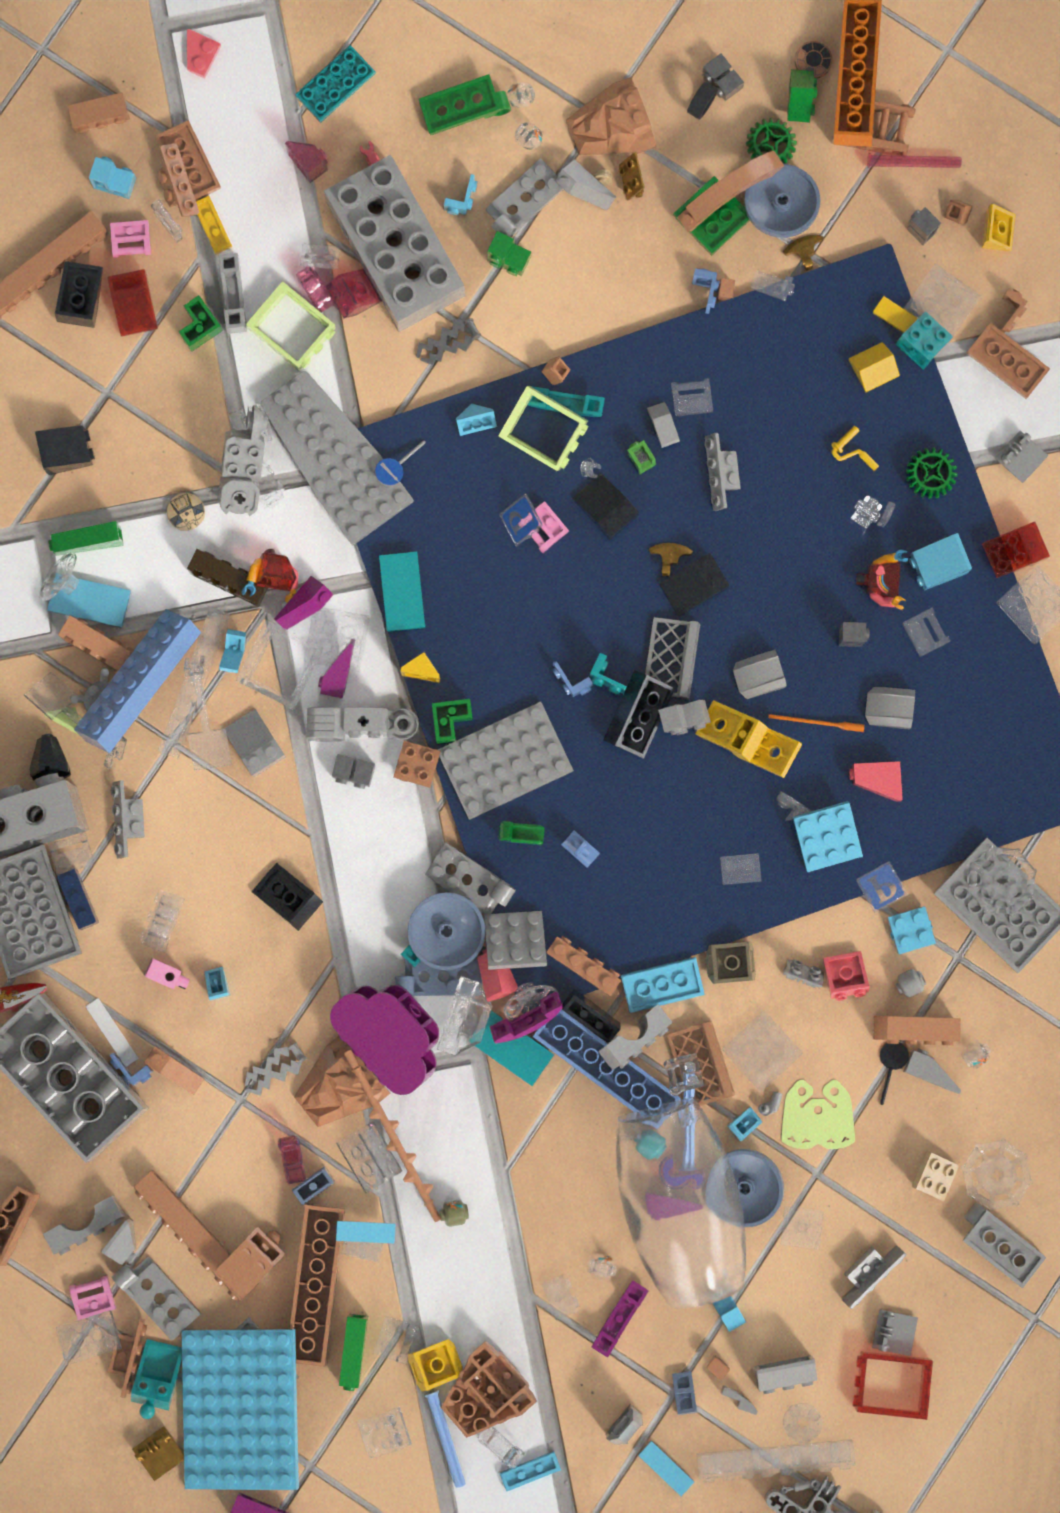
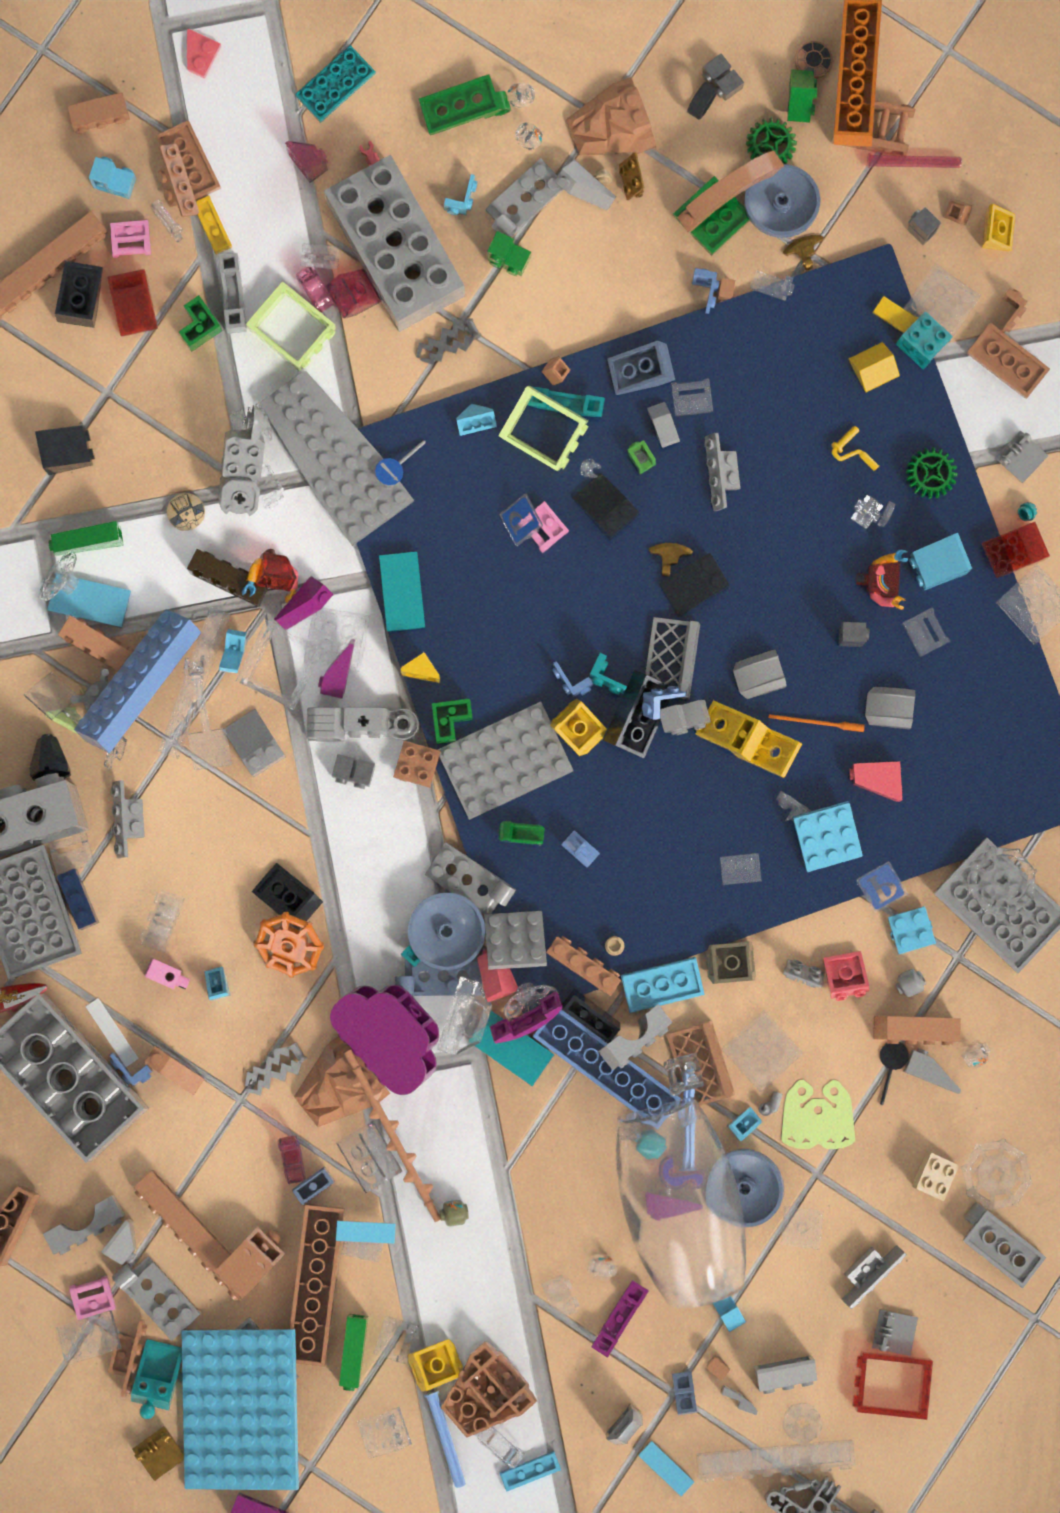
none -> orange plate [253,912,324,978]
none -> yellow slope [550,699,607,756]
none -> tan plate [605,936,624,956]
none -> sand blue slope [607,341,675,395]
none -> medium blue bracket [642,686,686,720]
none -> teal plate [1018,502,1037,521]

